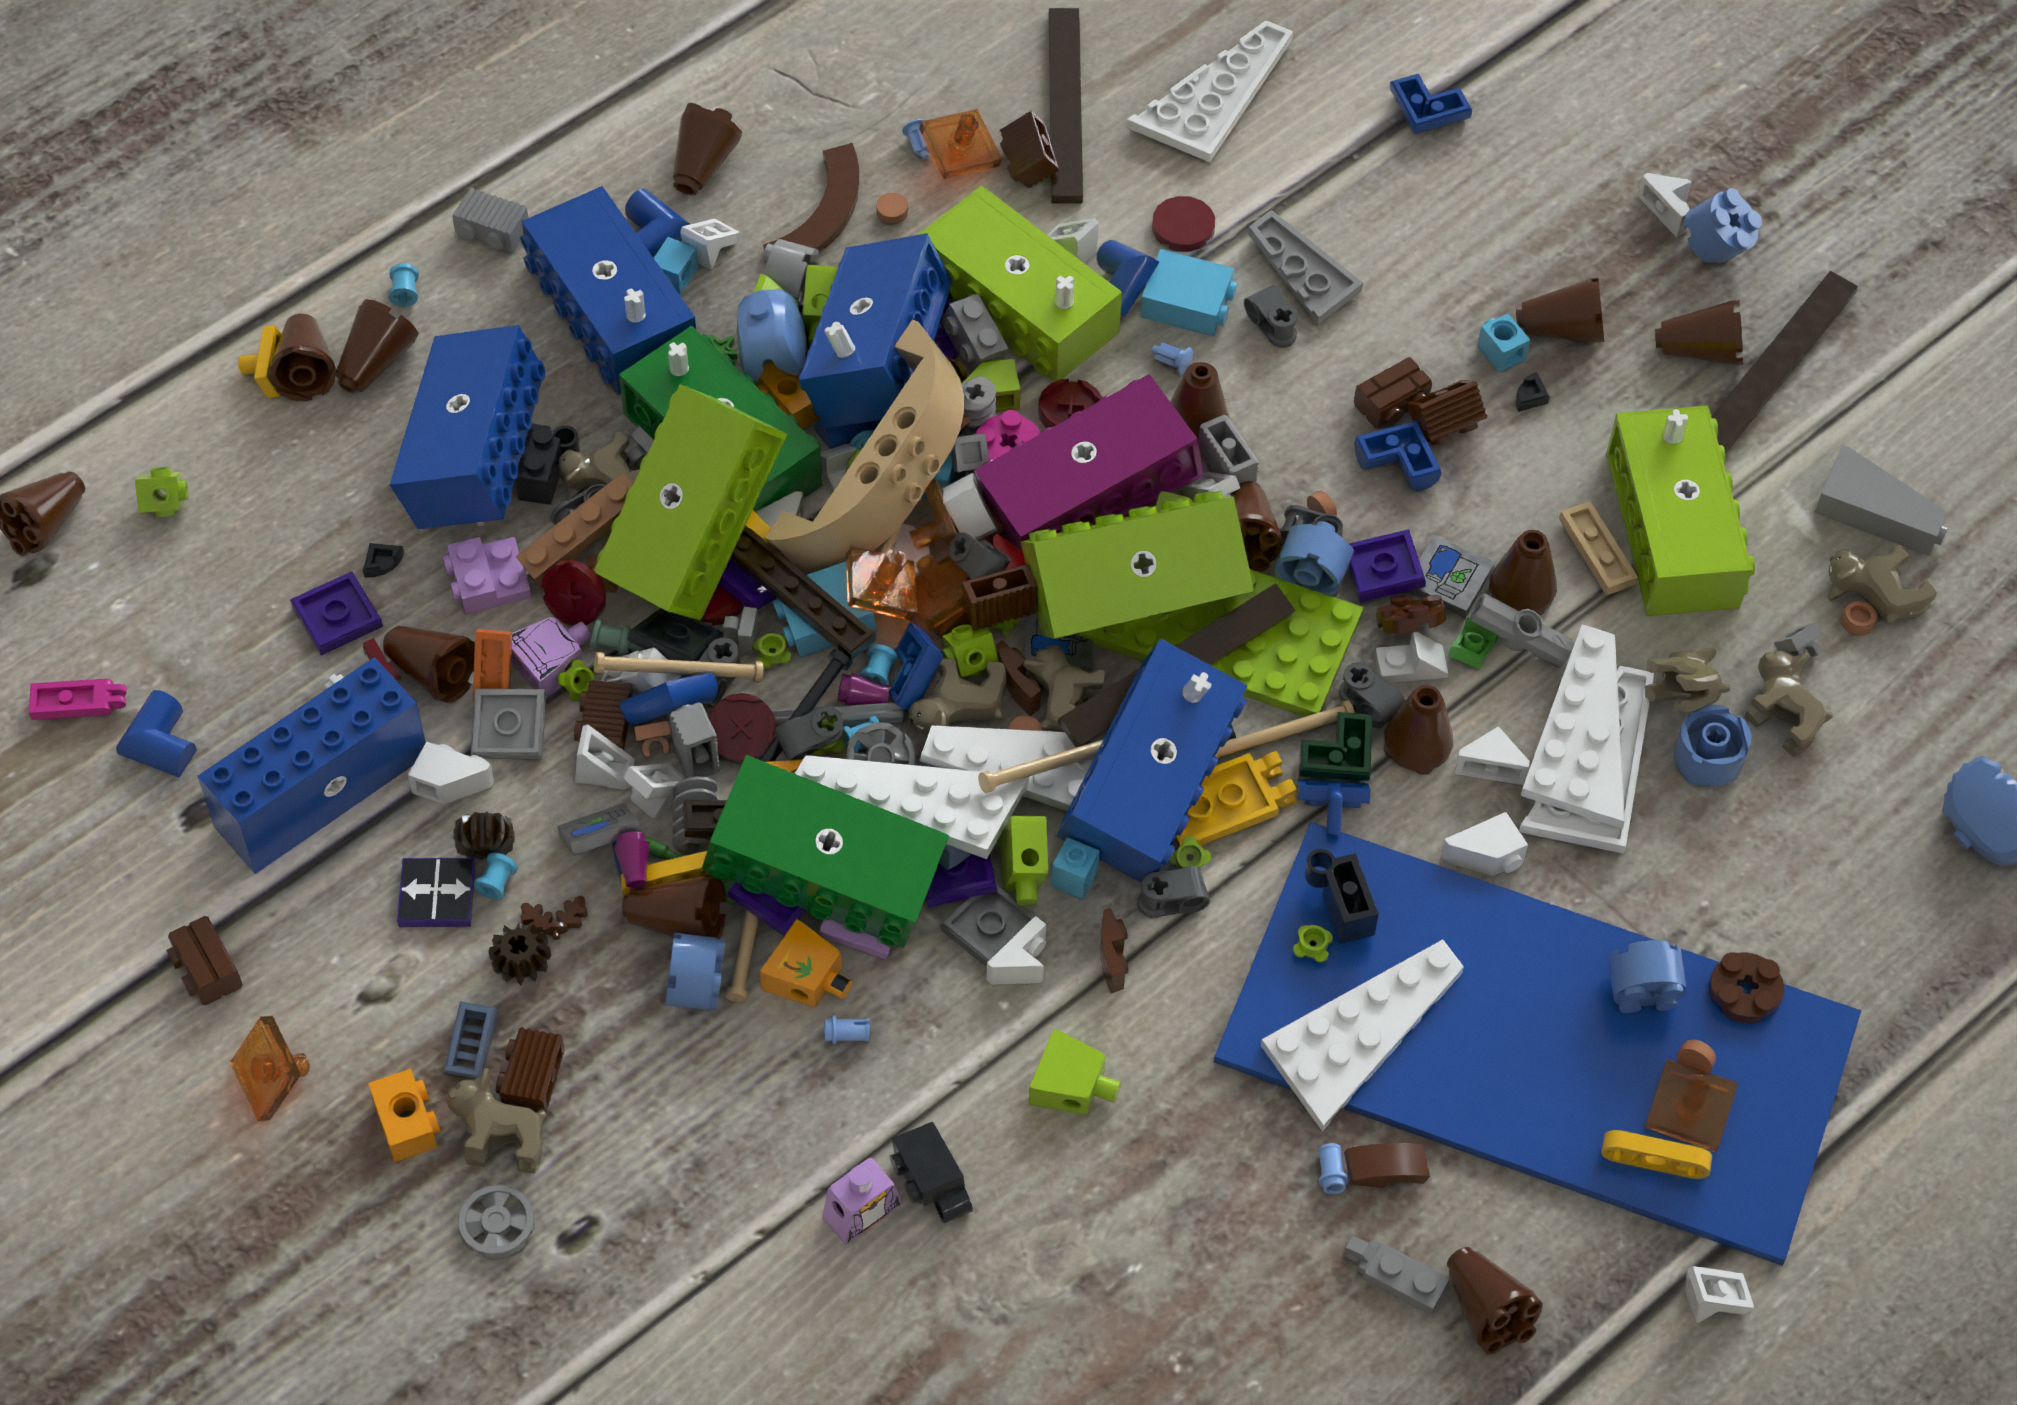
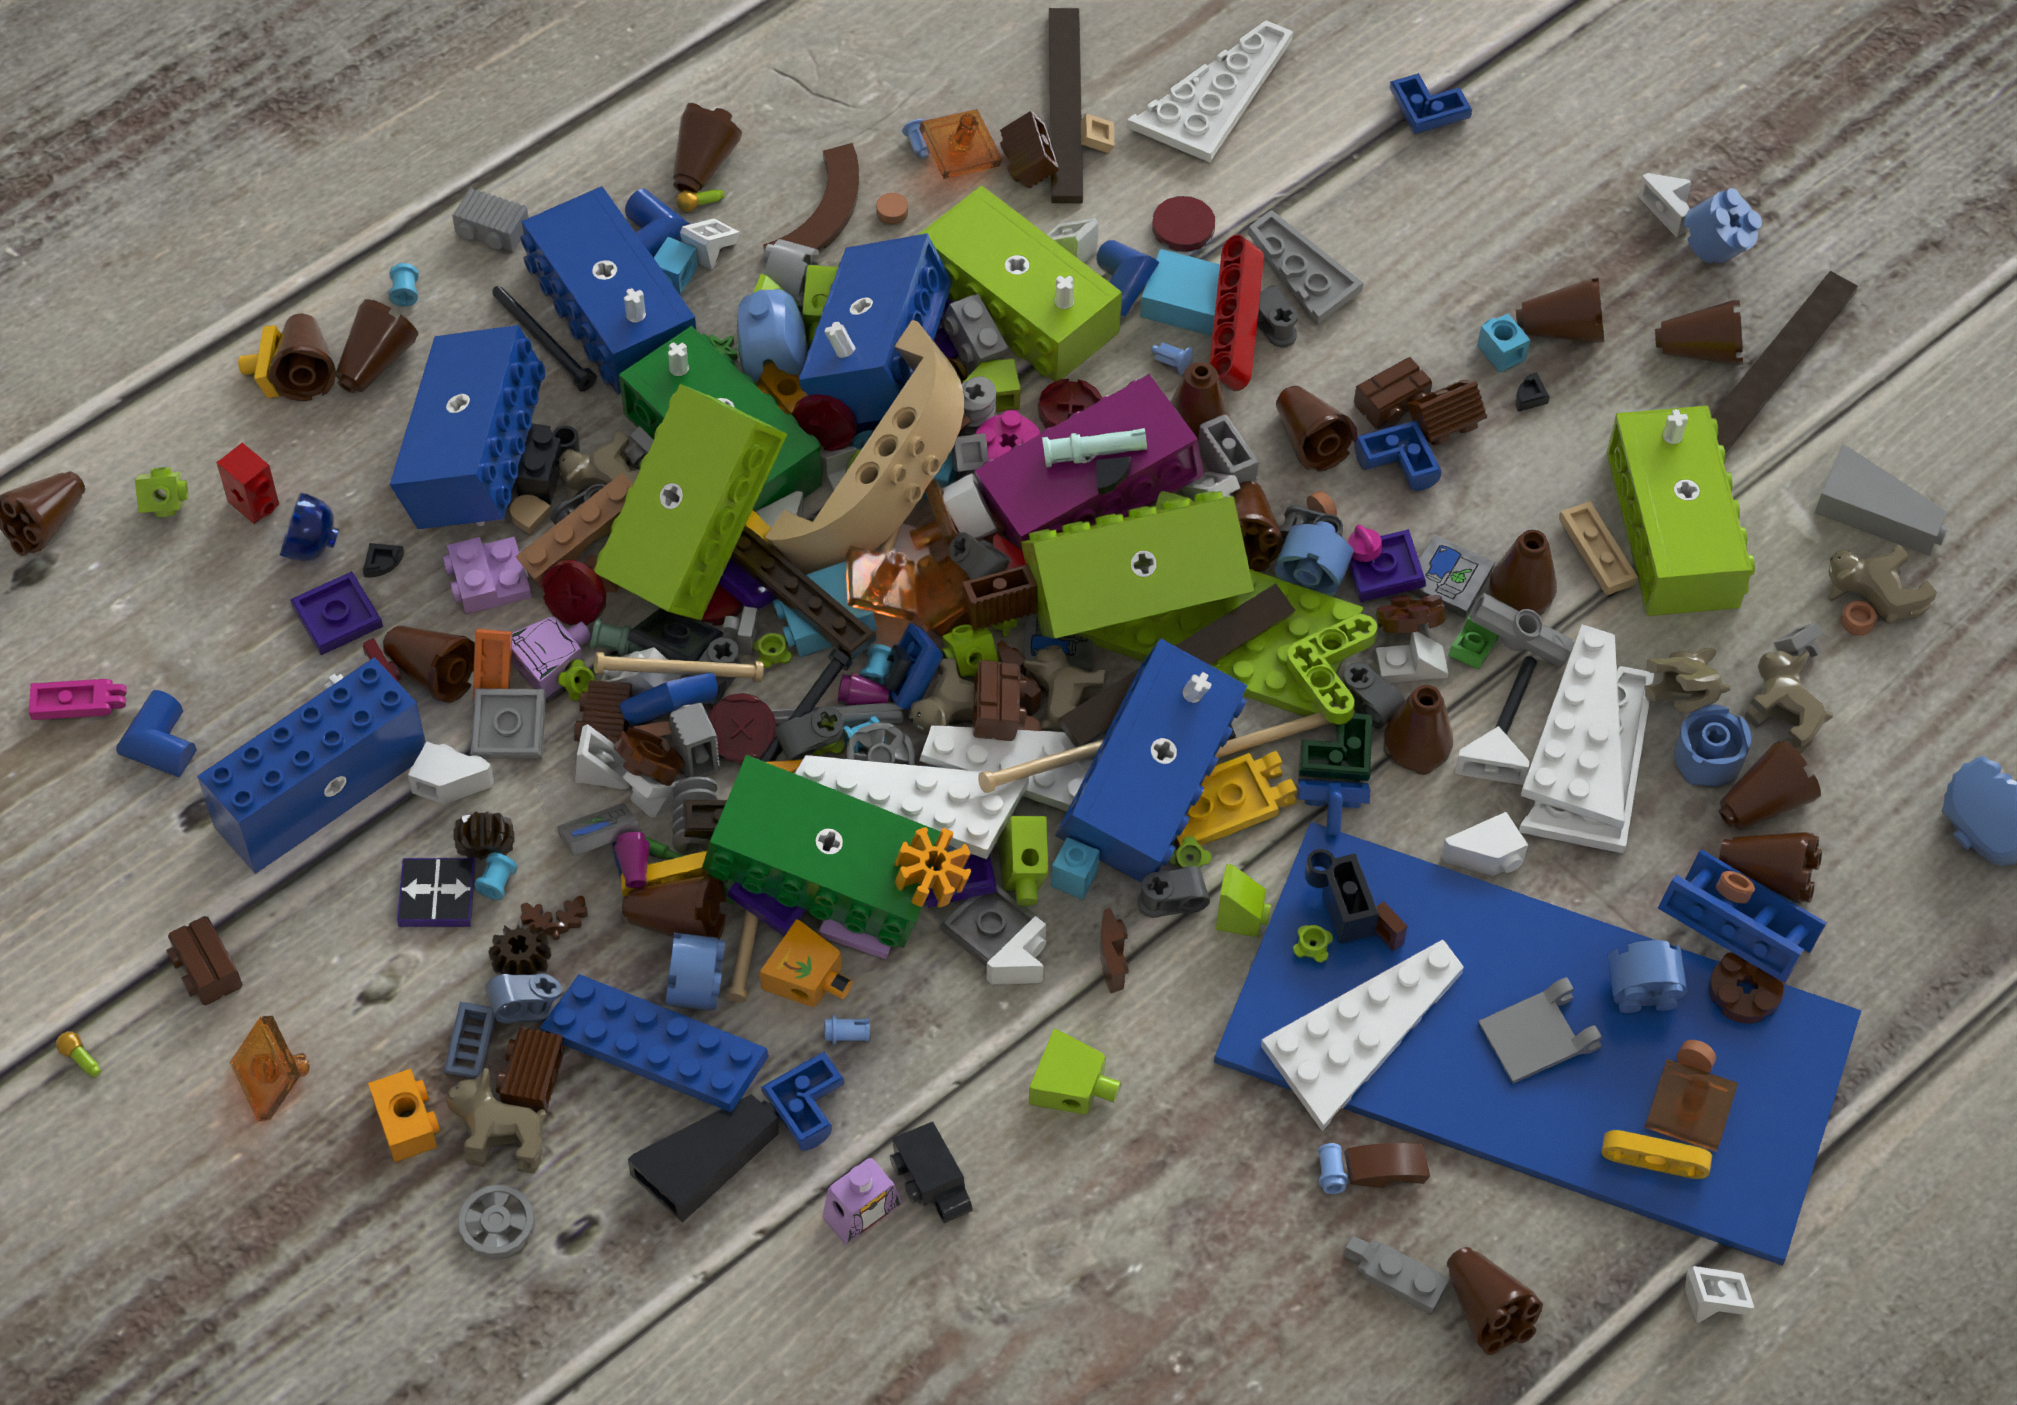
none -> piece [56,1031,102,1078]
none -> red brick [216,442,280,524]
none -> clear blue cylinder [280,492,339,562]
none -> sand blue piece [485,974,562,1024]
none -> black bar [492,286,597,391]
none -> tan tile [510,495,551,534]
none -> blue plate [540,974,769,1113]
none -> reddish brown plate [614,728,684,786]
none -> black slope [628,1094,779,1223]
none -> piece [676,189,724,213]
none -> blue brick [761,1051,844,1151]
none -> dark red tile [791,394,857,451]
none -> black tile [883,644,912,692]
none -> light orange gear [894,827,971,908]
none -> reddish brown brick [973,660,1026,741]
none -> light aqua pin [1042,428,1147,467]
none -> tan tile [1081,113,1115,154]
none -> black tile [1096,456,1132,495]
none -> red beam [1209,235,1264,391]
none -> lime slope [1216,864,1271,938]
none -> reddish brown cone [1276,385,1358,472]
none -> lime beam [1287,614,1377,724]
none -> dark pink tile [1348,524,1382,562]
none -> reddish brown tile [1375,901,1408,951]
none -> light grey flag [1478,977,1602,1084]
none -> black bar [1495,656,1537,735]
none -> blue fence [1658,849,1827,983]
none -> nougat tile [1716,871,1755,903]
none -> reddish brown cone [1718,740,1821,830]
none -> reddish brown cone [1719,832,1822,904]

